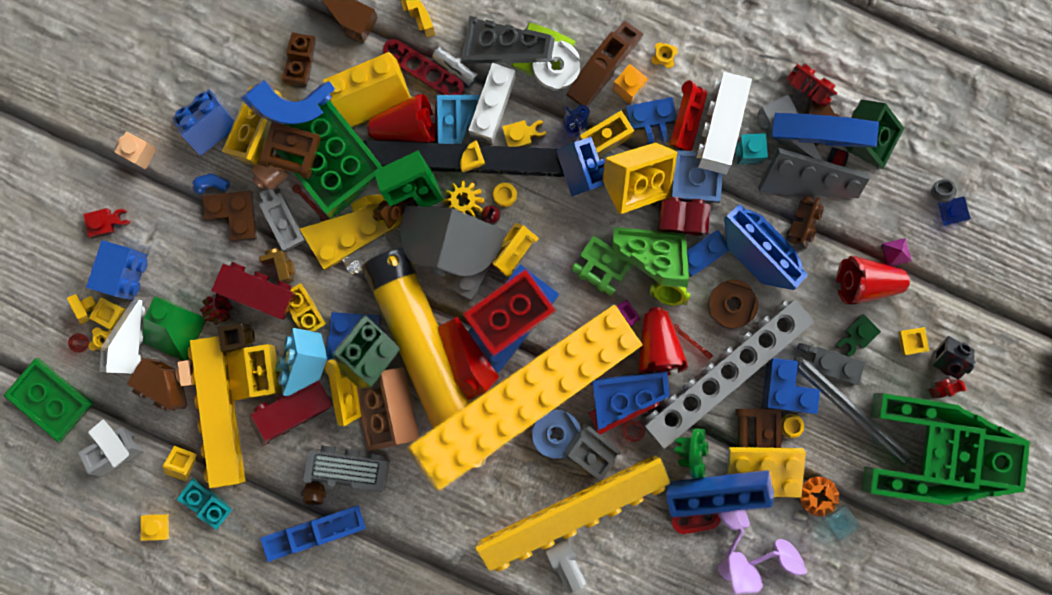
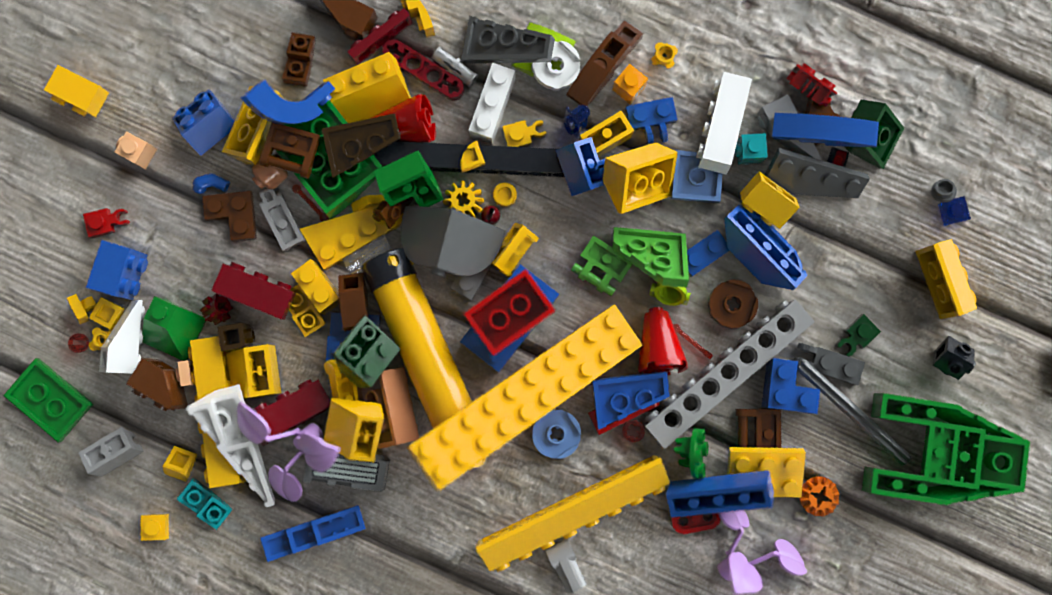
white sticker [88,420,129,467] -> none
pearl gold bracket [259,248,296,283] -> none
medium azure slope [276,328,327,396] -> none
reddish brown plate [301,481,326,505] -> none
dark azure wing [435,95,481,144] -> none
red slope [438,317,499,400] -> none
dark grey plate [564,424,621,481] -> none
magenta slope [616,299,640,326] -> none
dark red brick [657,197,710,236] -> none
red plate [670,80,707,151] -> none
yellow plate [781,414,804,438] -> none
reddish brown hinge [788,196,824,249] -> none
clear light blue plate [824,505,861,541] -> none
red cone [836,256,910,305] -> none
magenta slope [881,238,912,266] -> none
yellow plate [897,327,929,355] -> none
red plate [928,377,967,398] -> none
none -> yellow brick [44,65,109,117]
none -> white wedge [187,384,275,507]
none -> lavender plant [237,402,339,502]
none -> yellow brick [291,259,340,315]
none -> dark brown wing [322,113,401,178]
none -> yellow slope [323,398,384,462]
none -> reddish brown slope [338,272,368,331]
none -> dark red plate [347,8,413,65]
none -> yellow brick [740,171,800,229]
none -> yellow slope [915,239,977,319]

